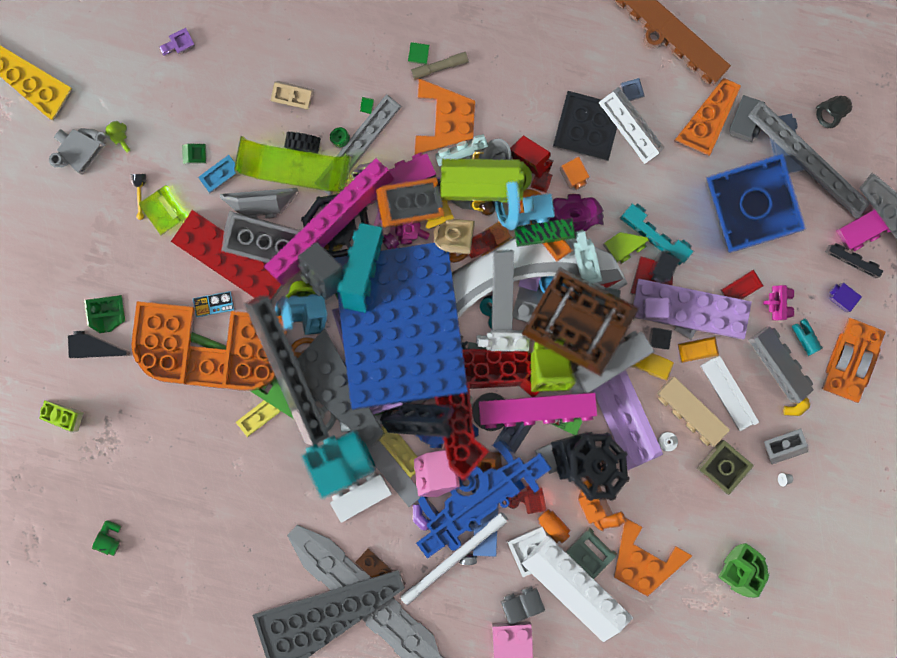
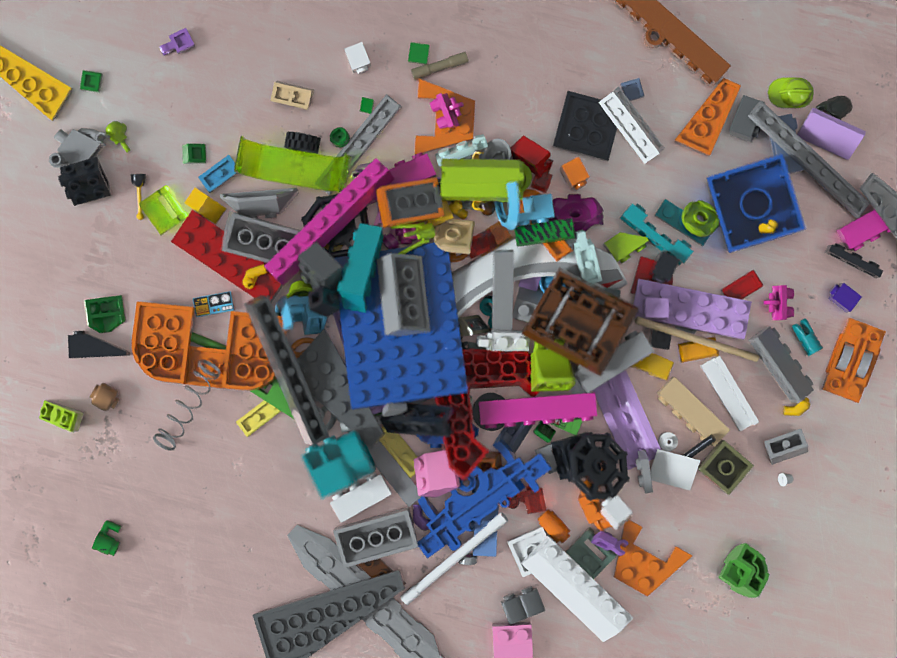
none -> black brick [58,157,111,206]
none -> green tile [80,70,103,93]
none -> medium nougat head [89,383,120,411]
none -> light grey piece [153,360,221,451]
none -> yellow slope [184,188,227,224]
none -> yellow arm [243,264,267,289]
none -> black brick [308,286,340,317]
none -> light grey slope [333,507,419,568]
none -> white brick [345,42,371,74]
none -> light grey slope [377,253,430,336]
none -> light grey tile [382,403,407,416]
none -> lime plant [390,222,435,254]
none -> dark pink hips [429,93,464,129]
none -> yellow arm [449,200,468,219]
none -> dark tan slope [458,315,491,337]
none -> slope [533,421,556,443]
none -> medium lavender plate [591,531,628,556]
none -> white brick [601,495,633,530]
none -> tan piece [635,316,759,362]
none -> light grey plate [635,450,653,494]
none -> white sticker [650,449,700,490]
none -> teal plate [654,199,710,246]
none -> lime tile [681,200,720,237]
none -> black bar [683,434,716,458]
none -> yellow arm [758,219,779,233]
none -> lime piece [768,77,814,108]
none -> lavender tile [797,108,866,160]

